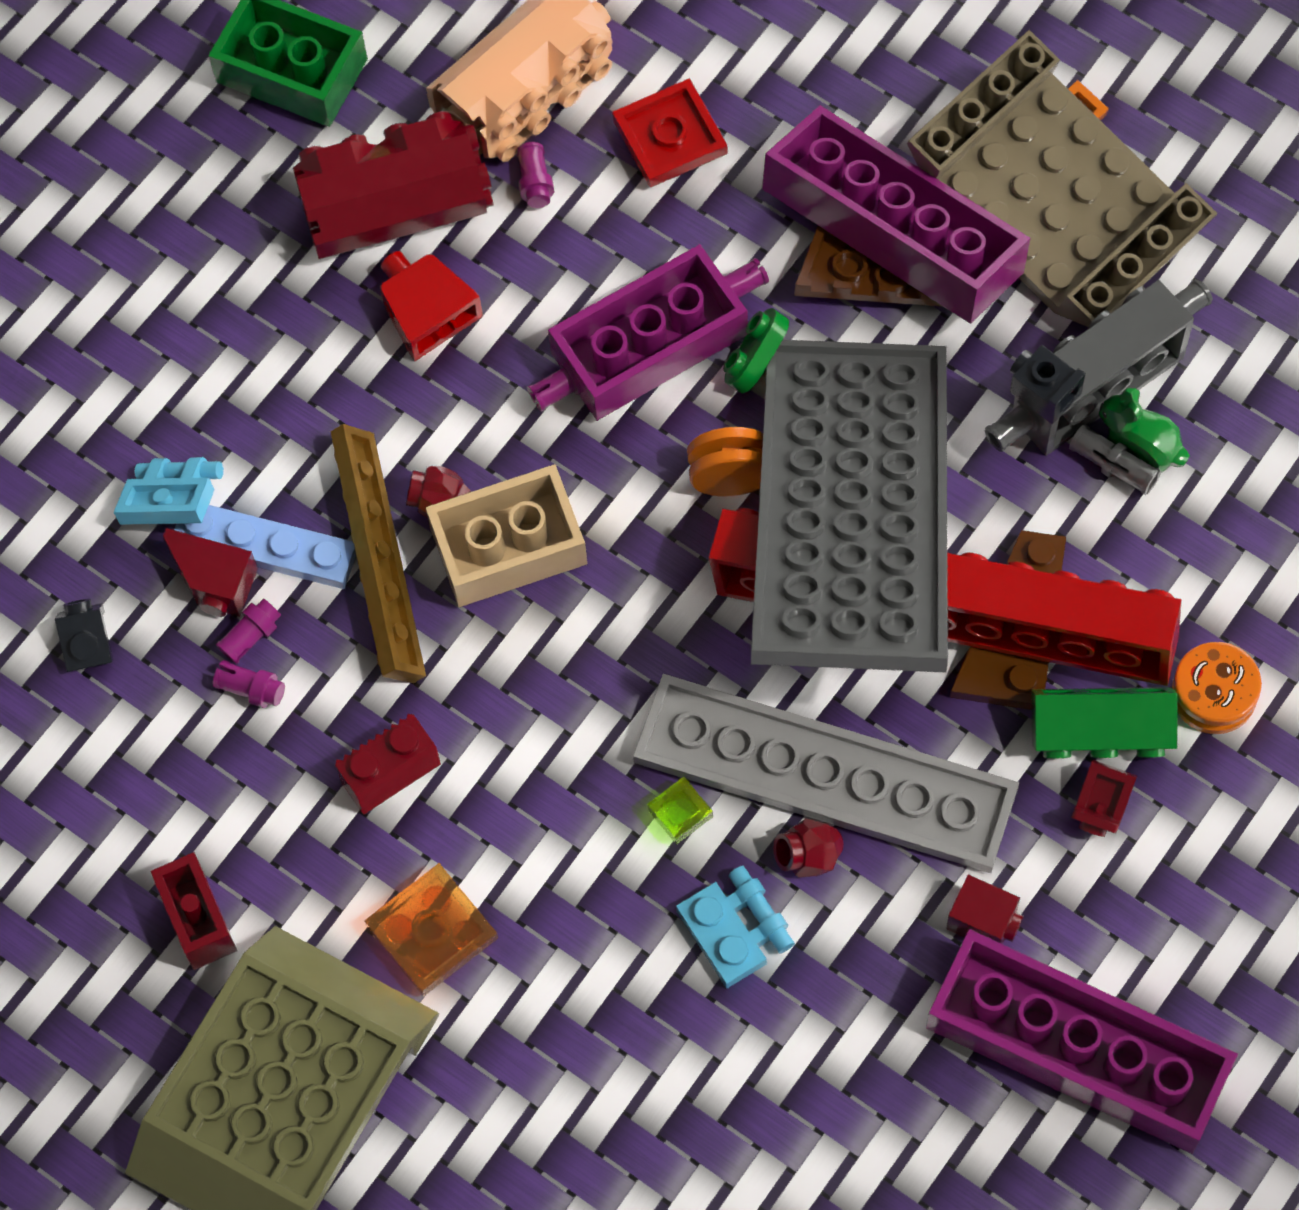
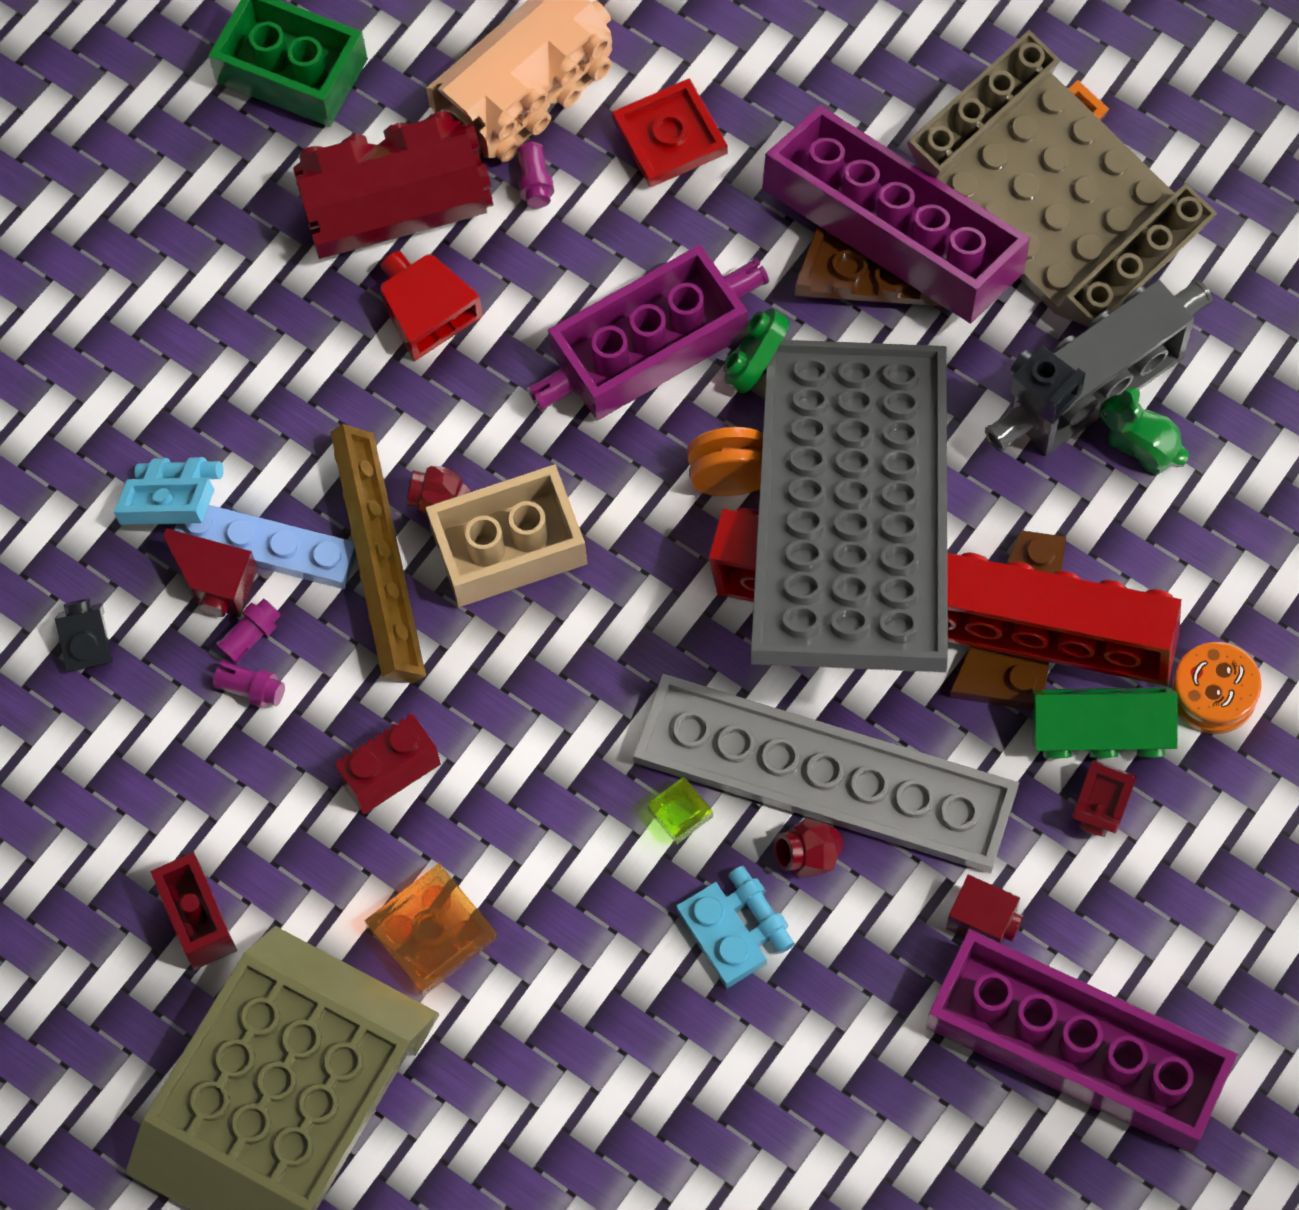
flat silver pin [1069,425,1161,495] -> none

